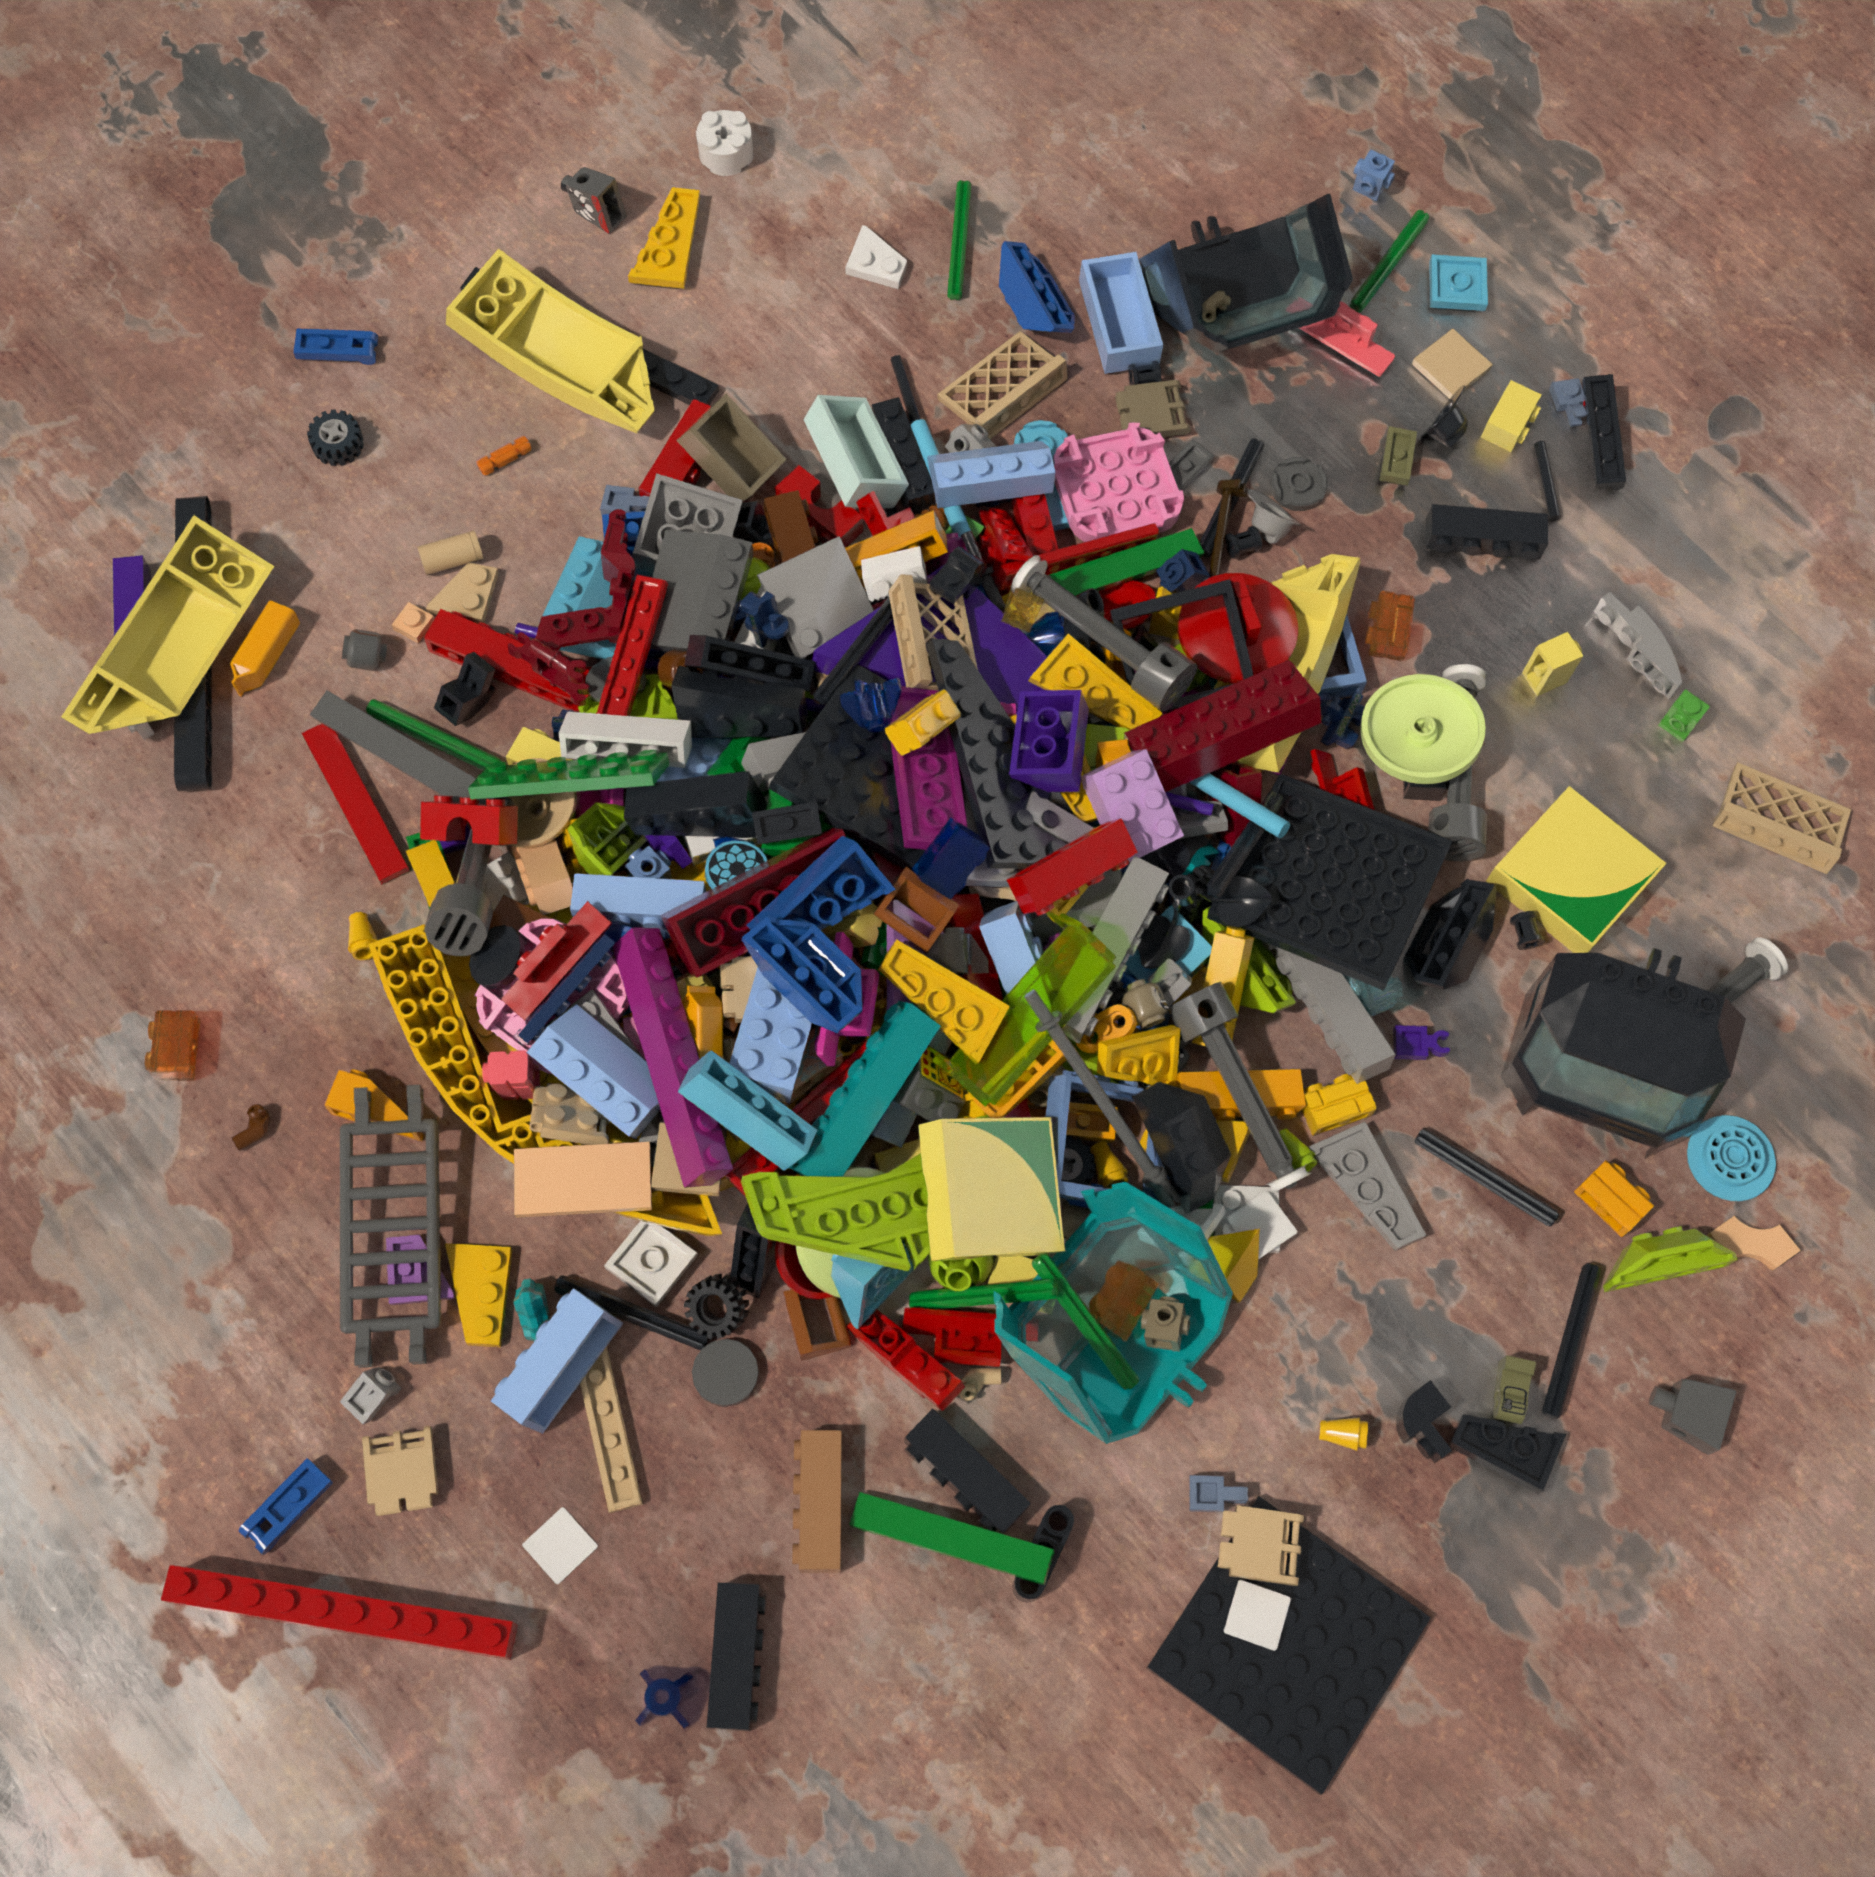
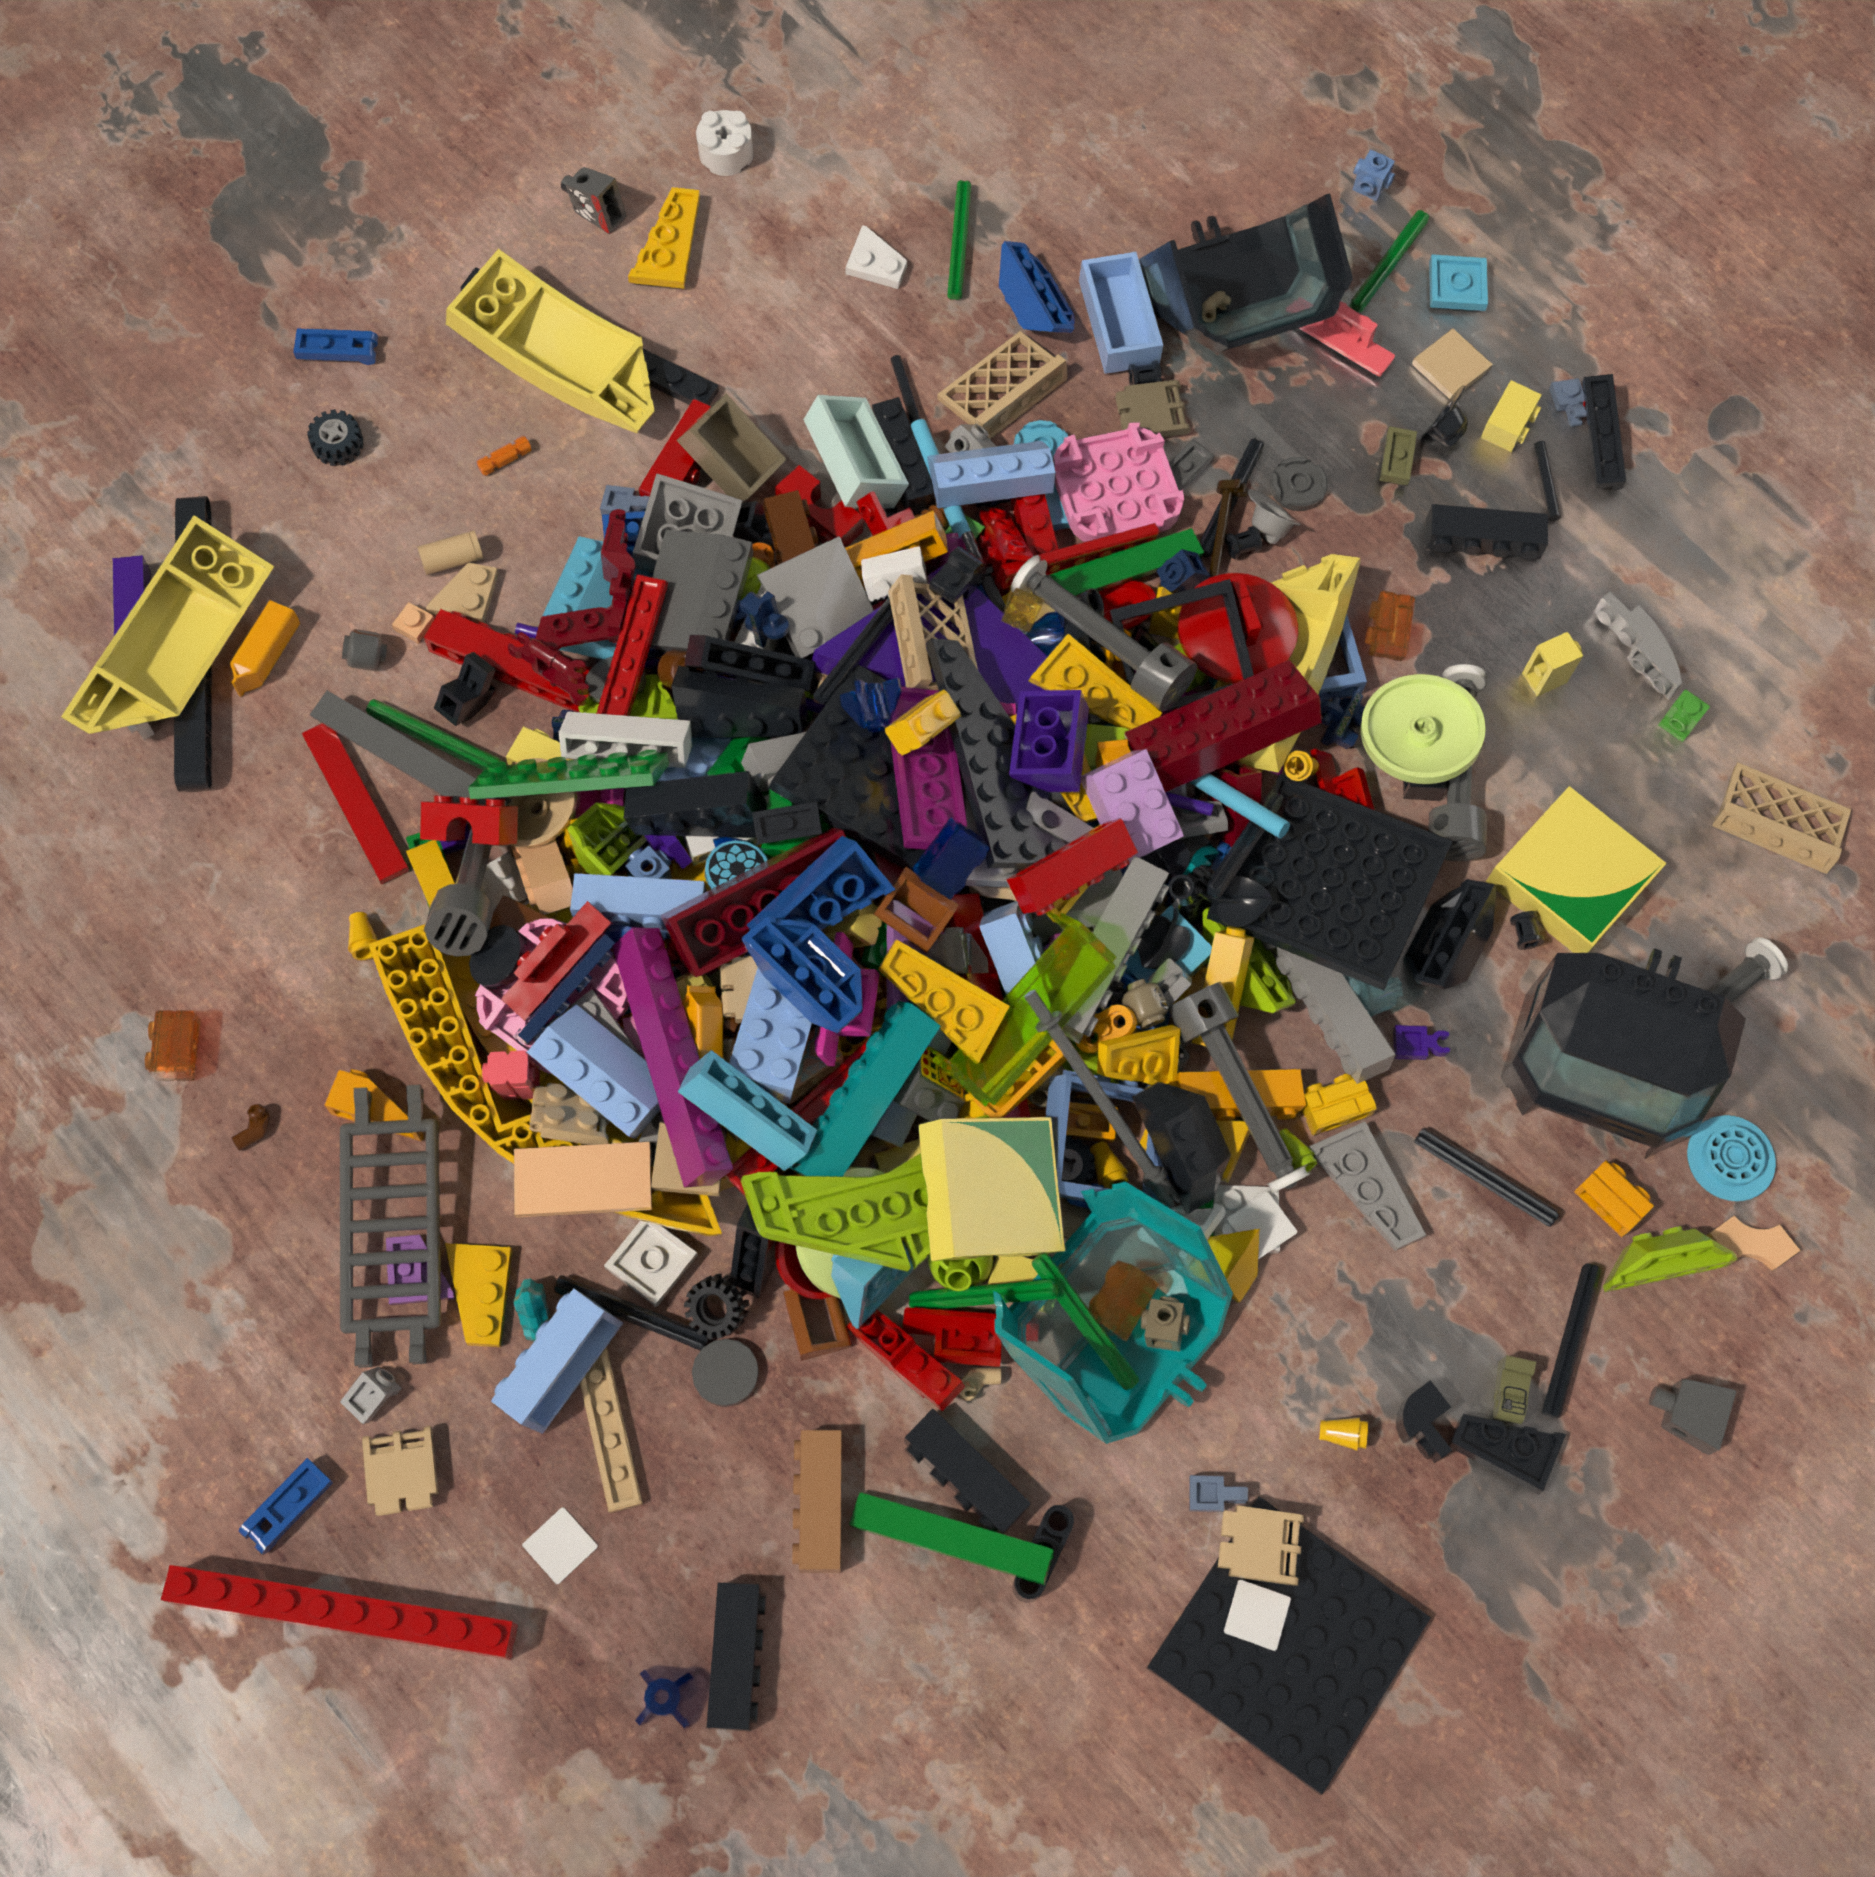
none -> yellow cone [1284,751,1319,781]

